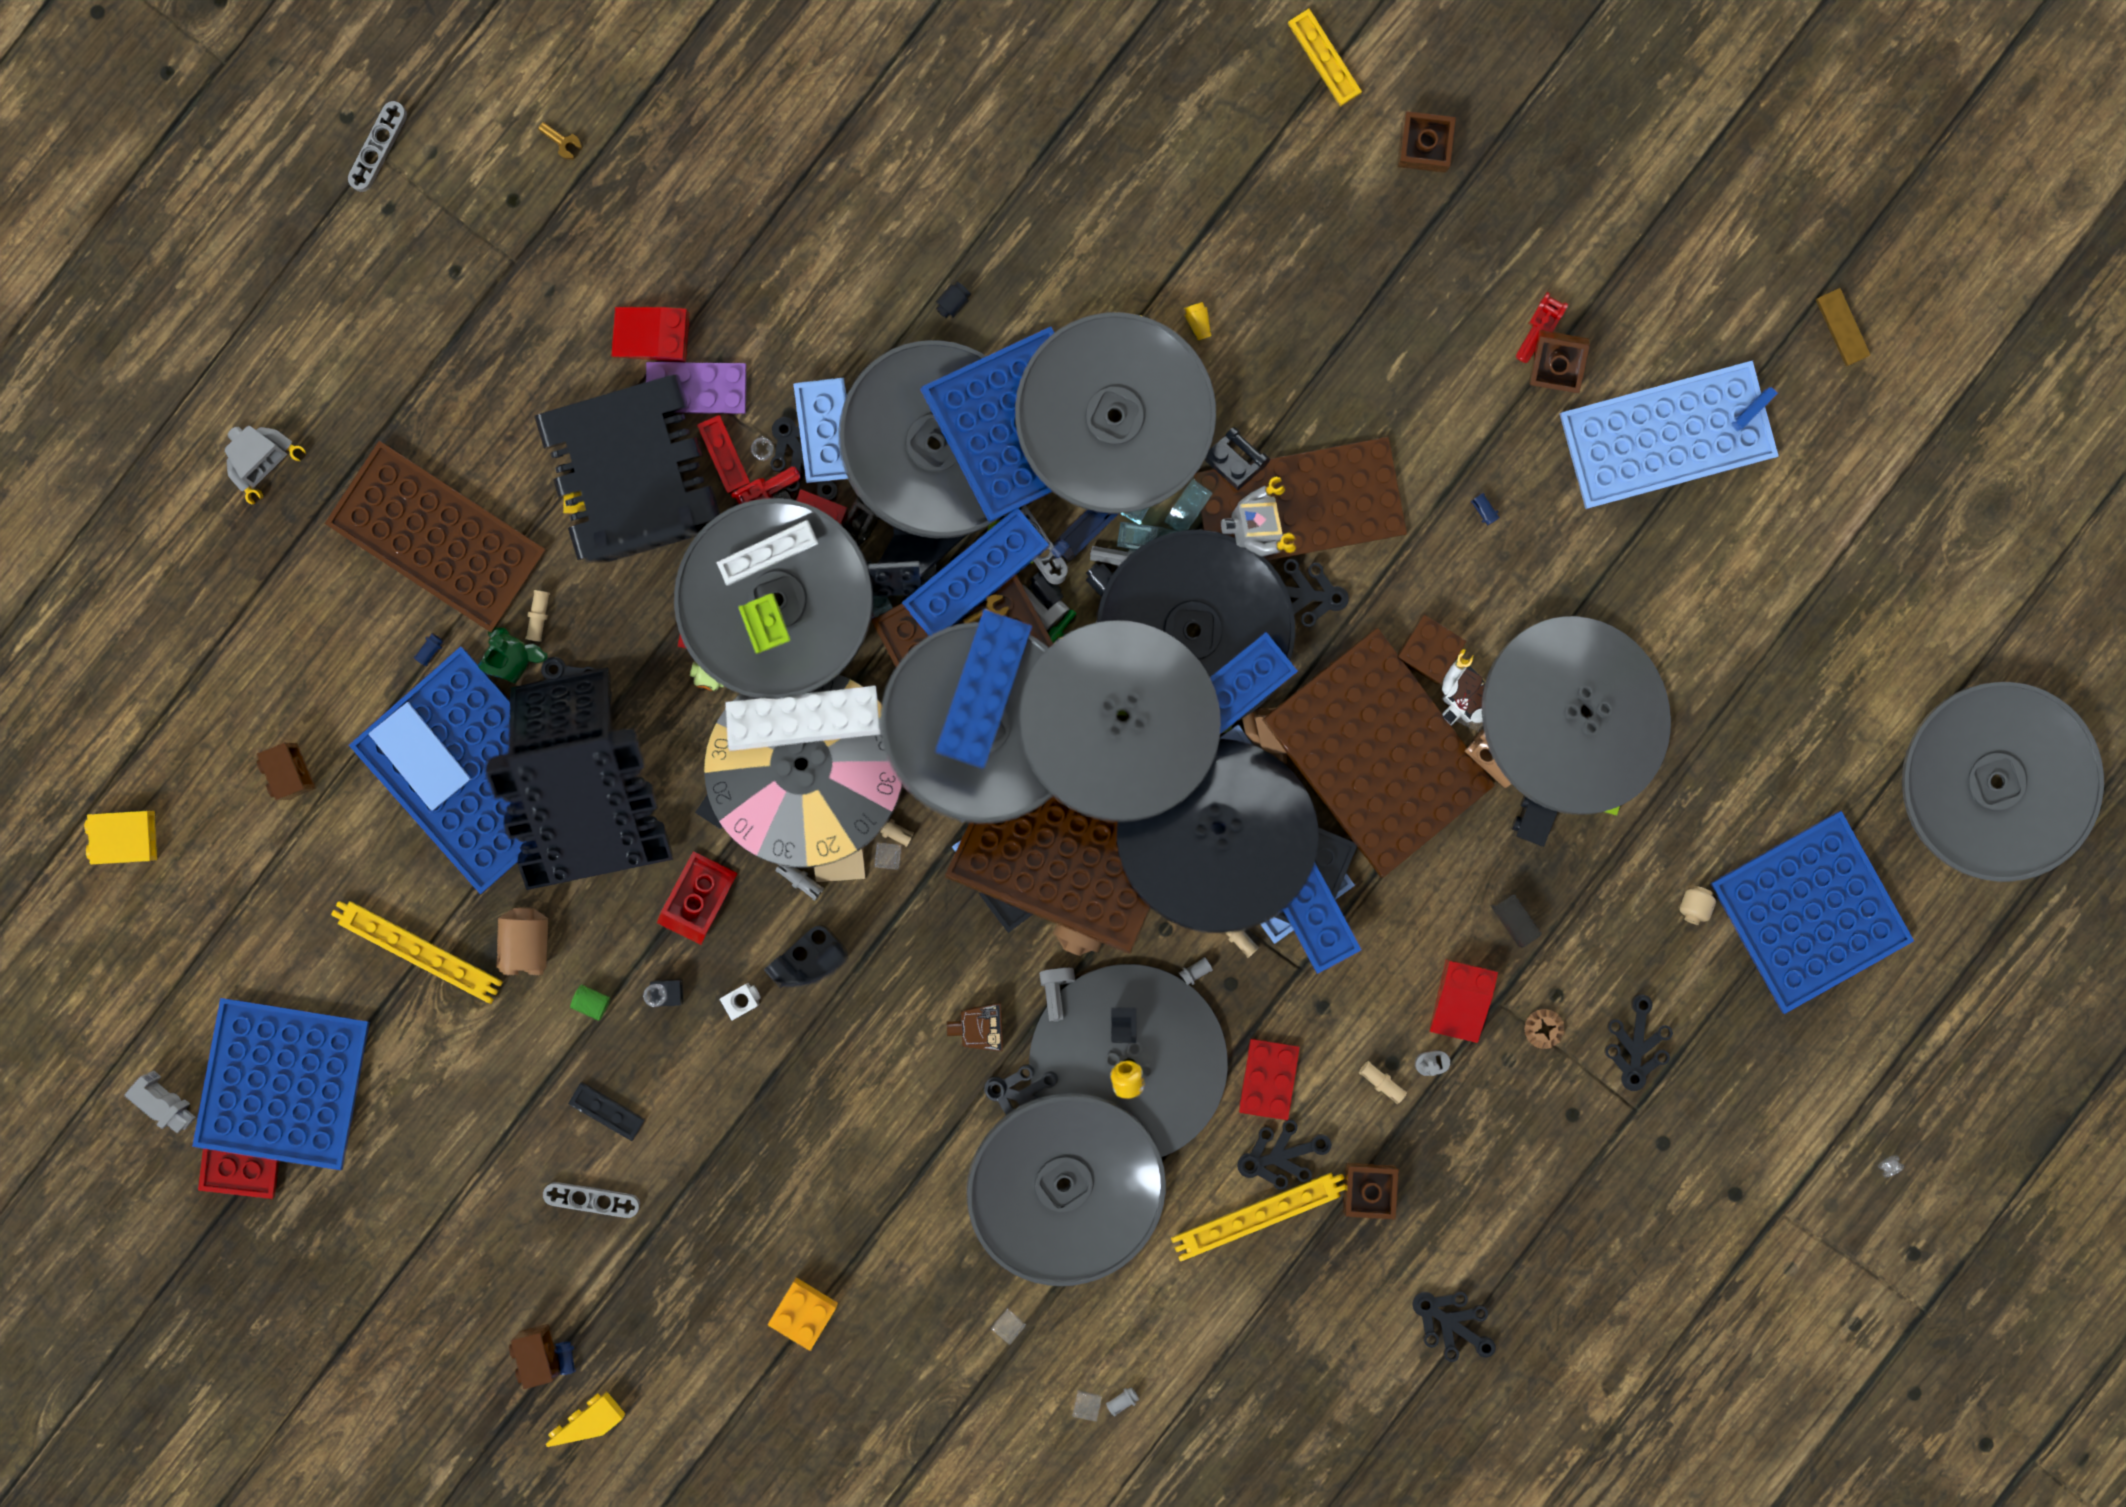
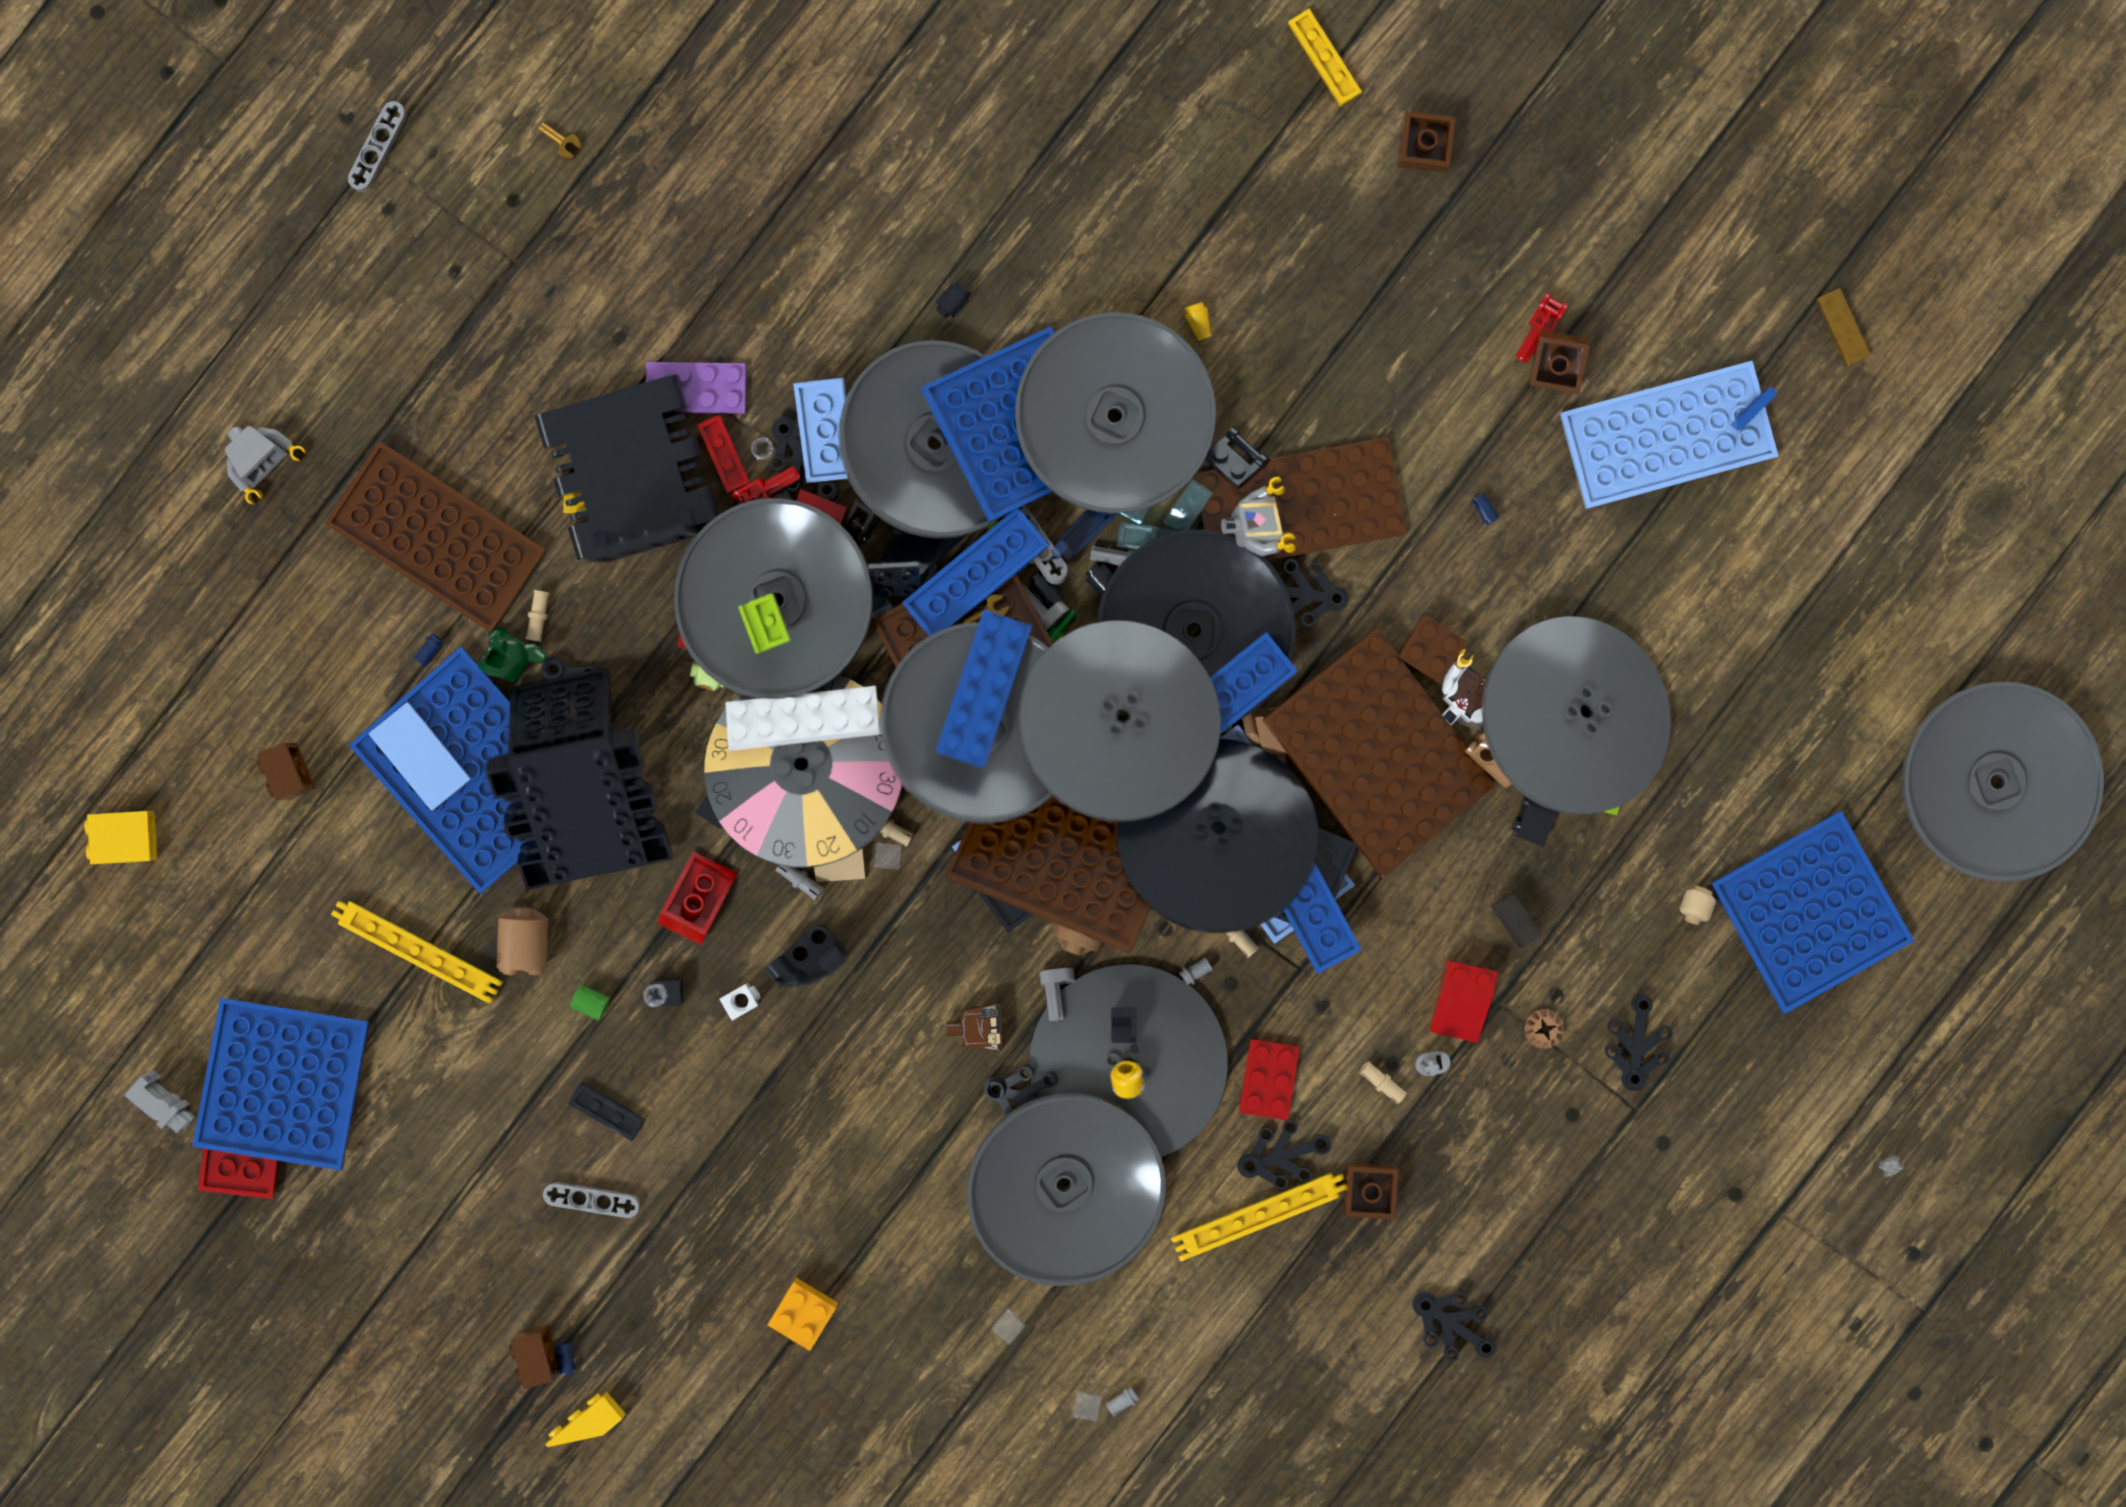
red slope [611,307,690,363] -> none
white tile [716,520,819,586] -> none

